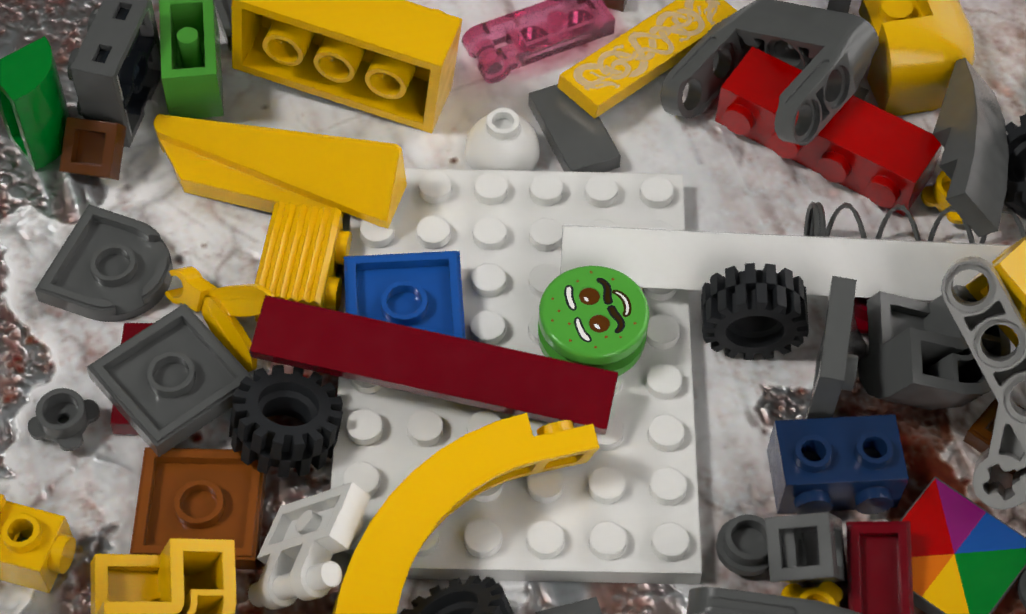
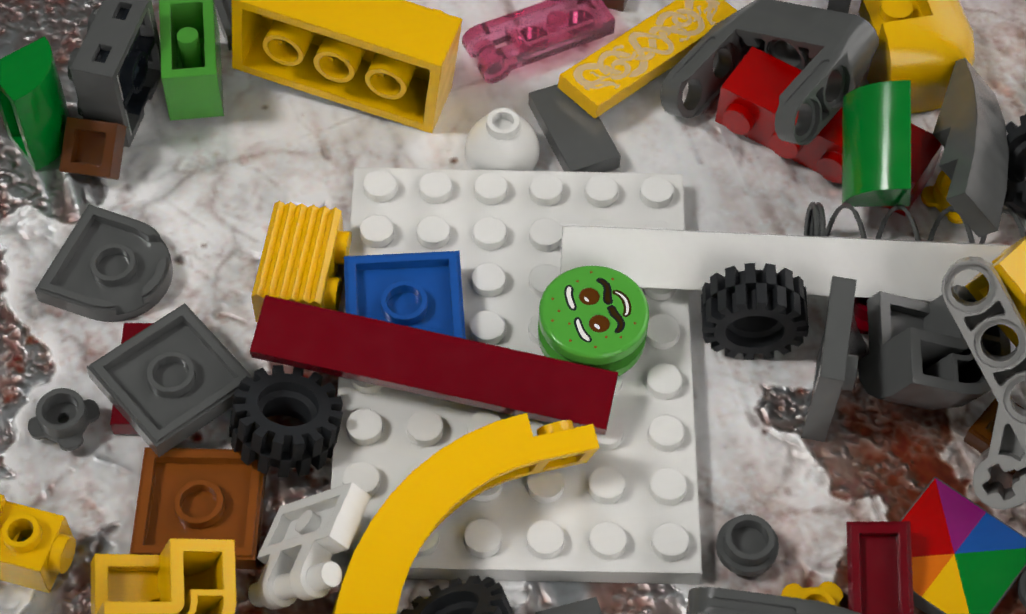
yellow wedge [153,114,407,228] -> none
yellow piece [164,266,274,372] -> none
dark grey brick [765,512,847,585] -> none
dark blue brick [767,414,909,515] -> none
none -> green brick [842,80,911,207]

